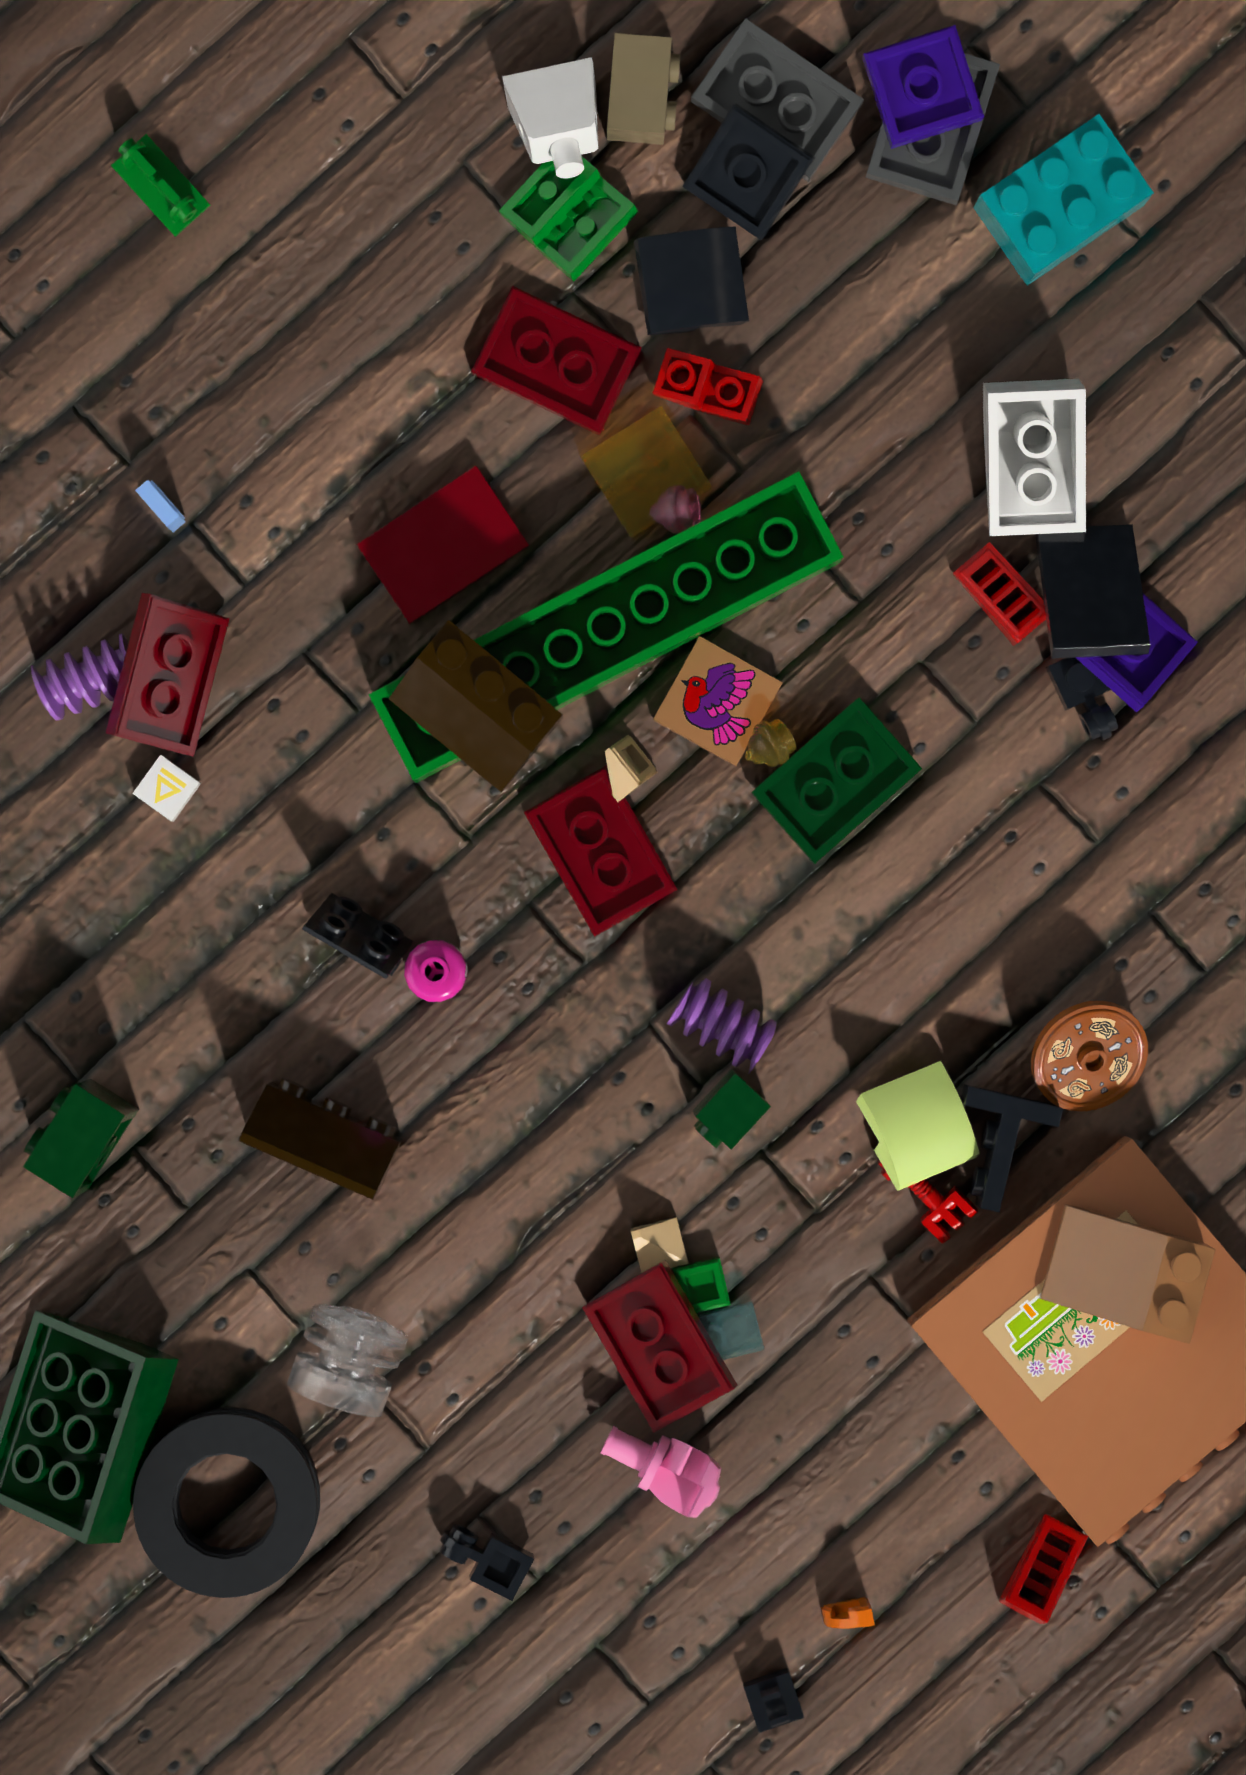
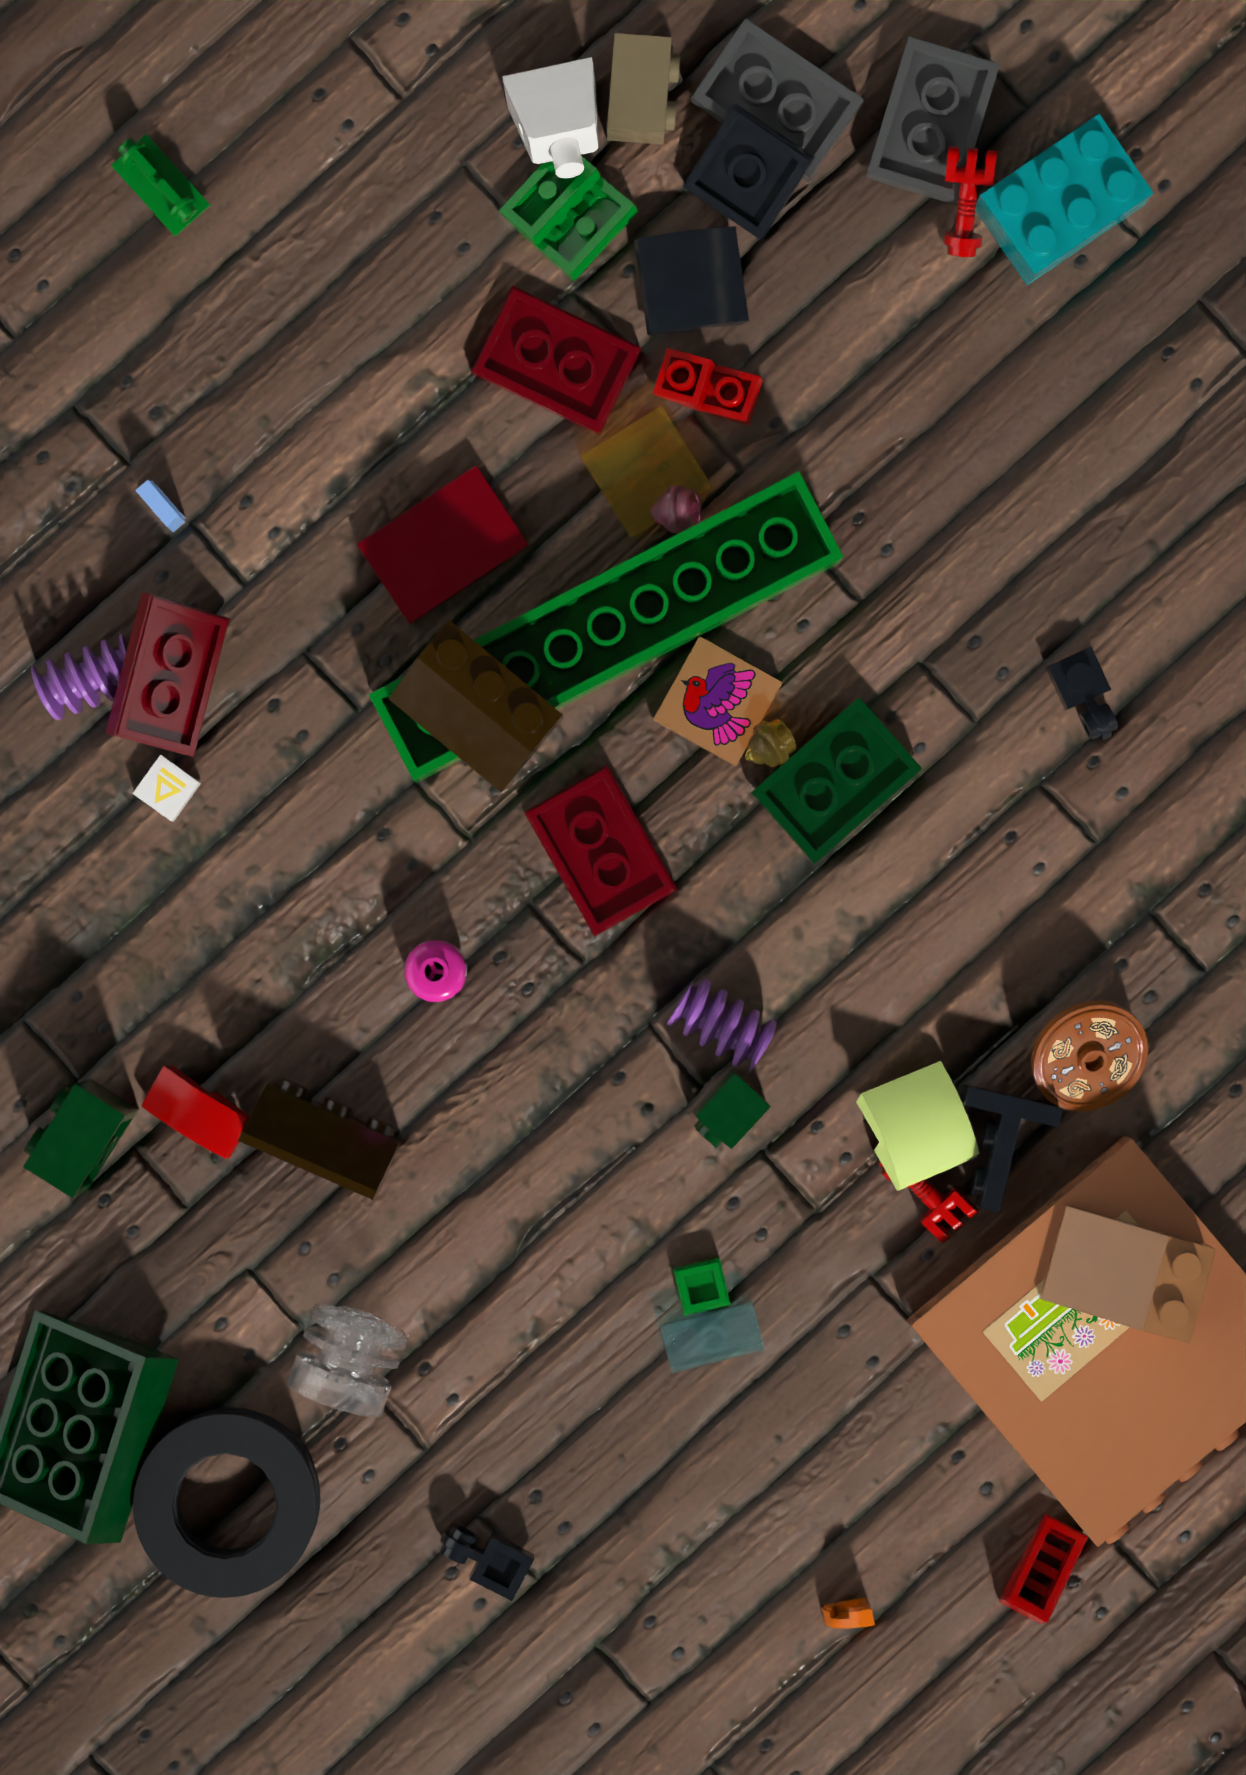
black hinge [302,893,413,979] -> none
dark red tile [582,1260,738,1433] -> none
bright pink piece [600,1426,721,1518] -> none
tan slope [604,735,657,802] -> none
tan slope [630,1217,688,1273] -> none
black tile [743,1668,804,1733] -> none
dark purple tile [862,25,984,149] -> none
red slope [952,542,1046,646] -> none
white slope [983,379,1086,536] -> none
black tile [1036,524,1150,659] -> none
dark purple tile [1075,593,1198,712] -> none
none -> red slope [141,1066,250,1158]
none -> red hinge [944,146,998,257]

